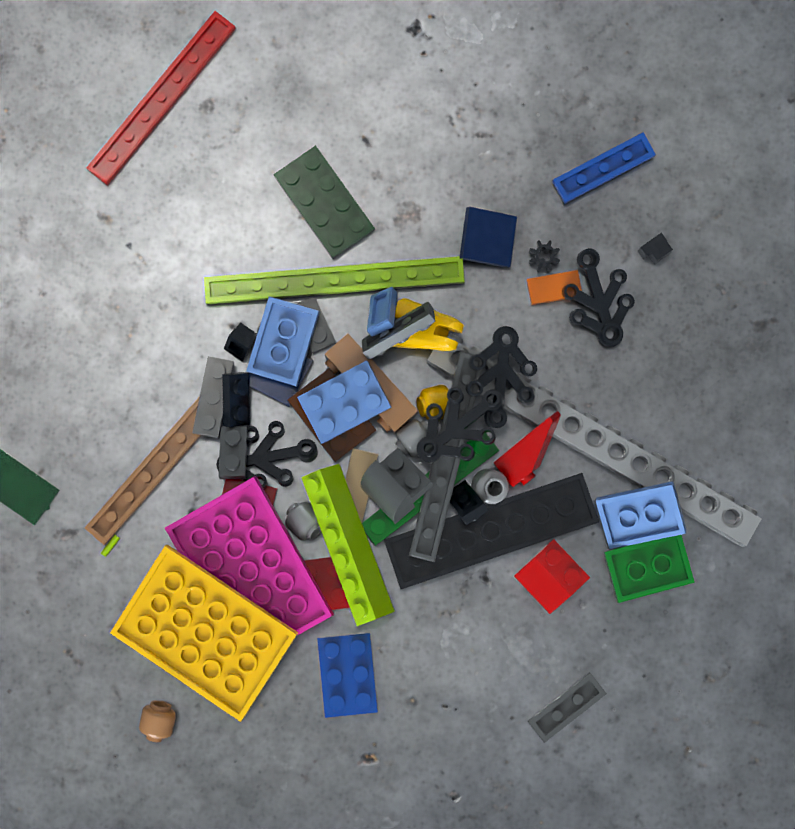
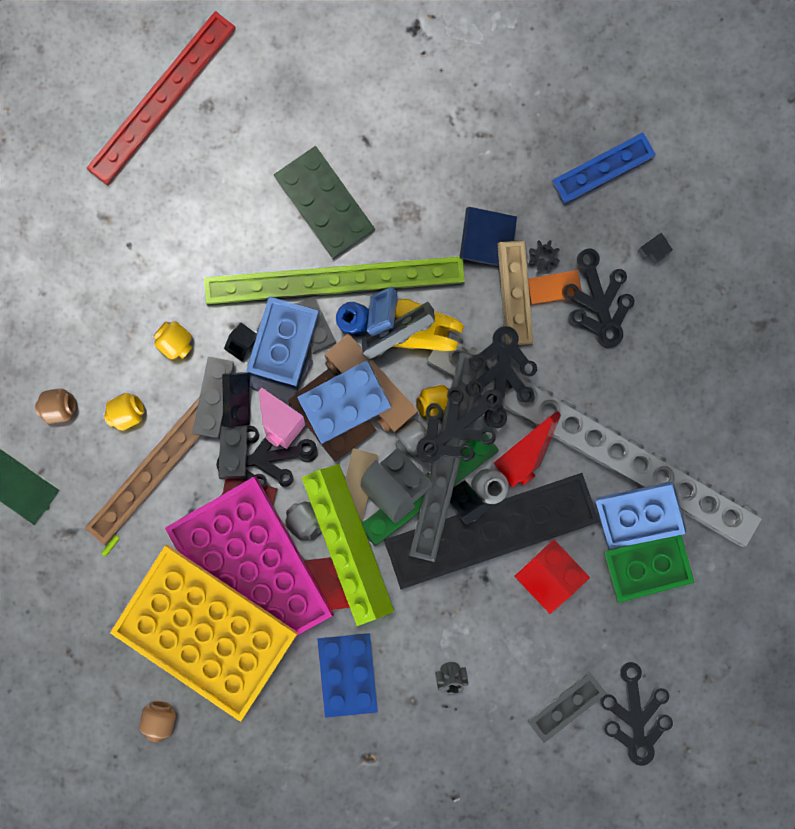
none -> medium nougat head [35,388,76,424]
none -> yellow head [104,392,145,431]
none -> yellow head [153,321,192,360]
none -> bright pink slope [258,388,305,449]
none -> blue piece [336,302,369,336]
none -> dark grey gear [435,662,469,695]
none -> tan tile [497,241,533,346]
none -> black plant [600,662,673,766]

